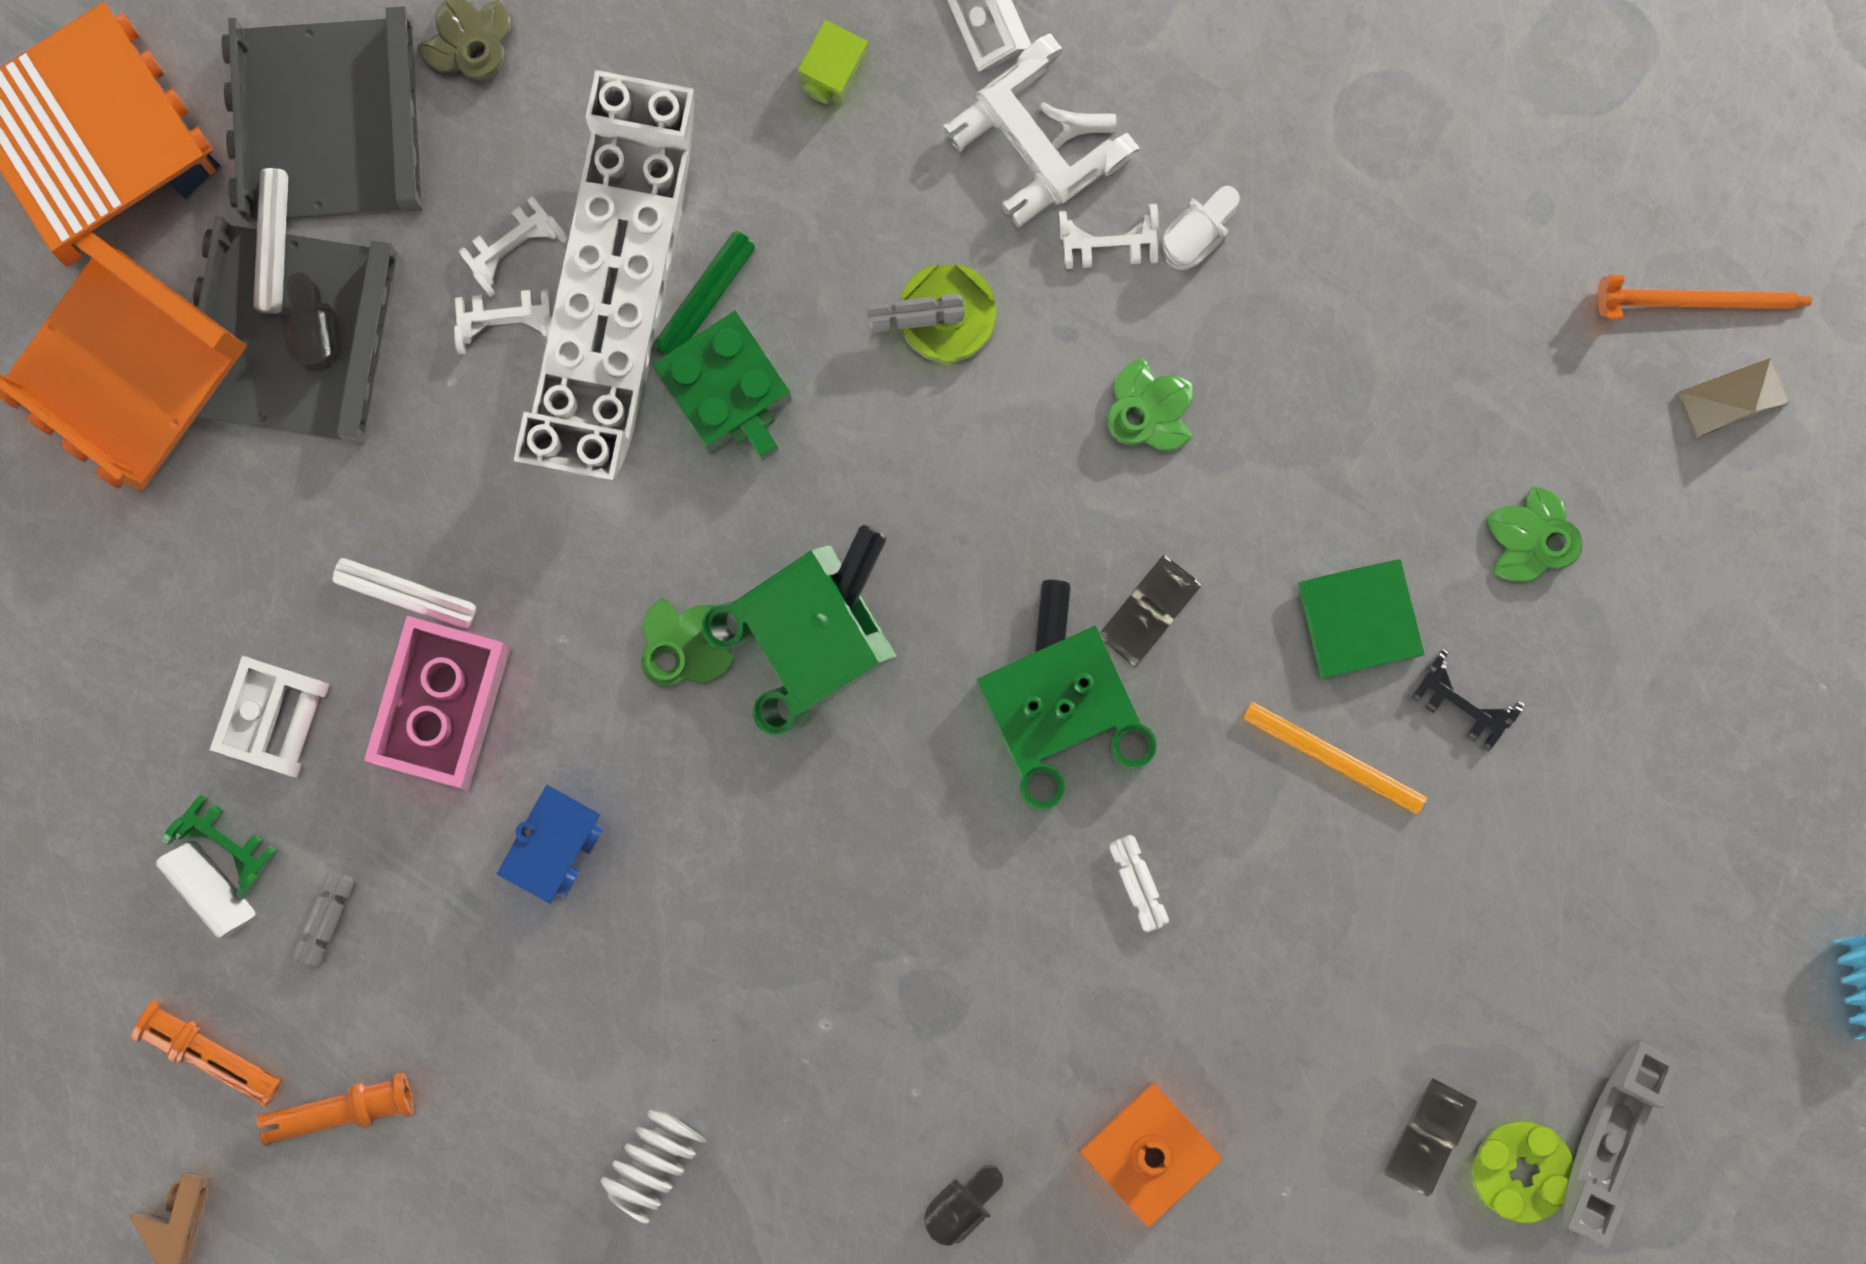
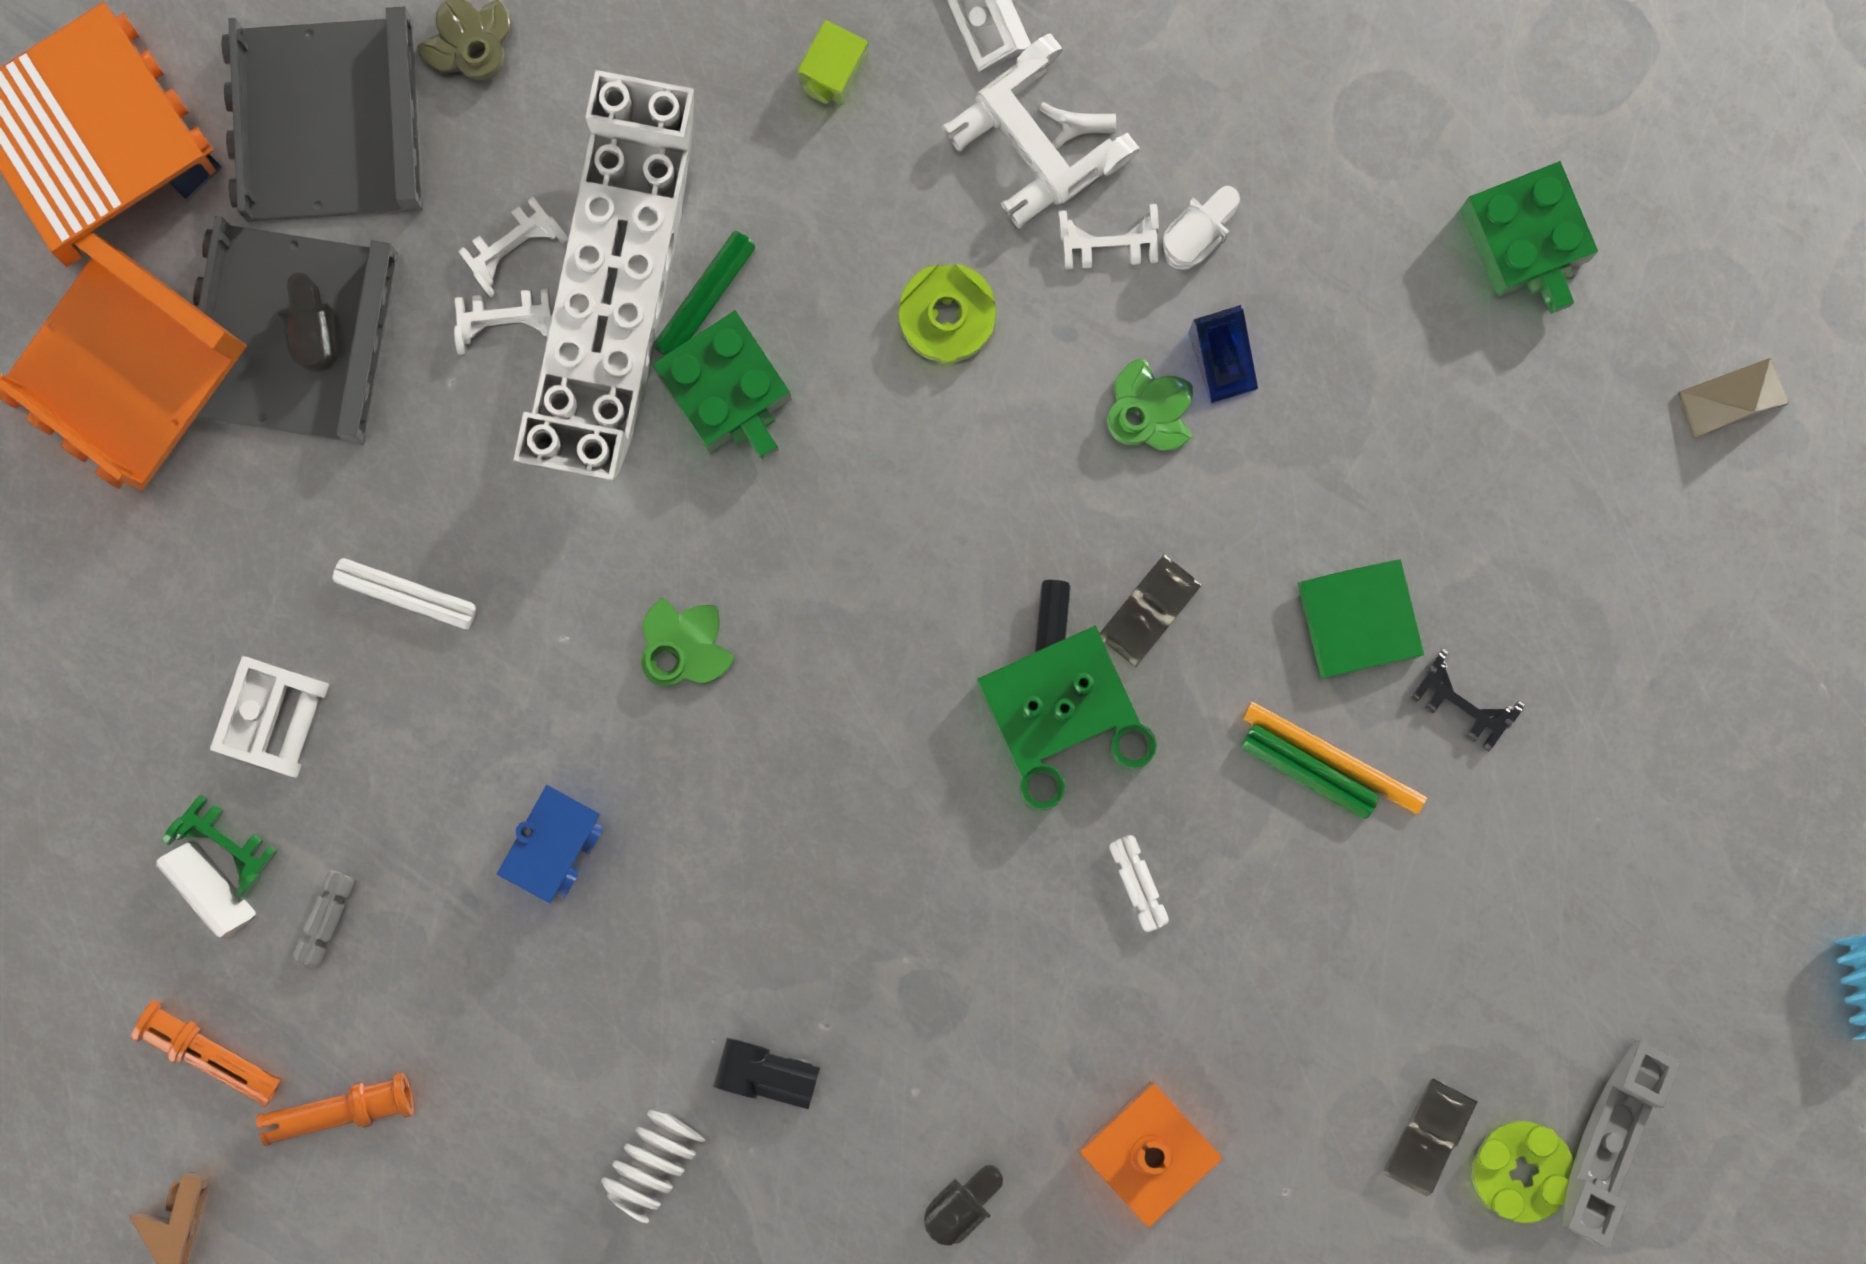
white axle [253,168,288,314] -> none
bright pink brick [364,616,510,791] -> none
green piece [702,524,897,735] -> none
light grey axle [867,294,965,332] -> none
bright green plate [1487,487,1583,582] -> none
orange piece [1597,274,1812,319] -> none
none -> black piece [713,1038,820,1109]
none -> clear blue slope [1188,305,1258,403]
none -> green axle [1242,725,1379,819]
none -> green hinge [1460,161,1598,314]

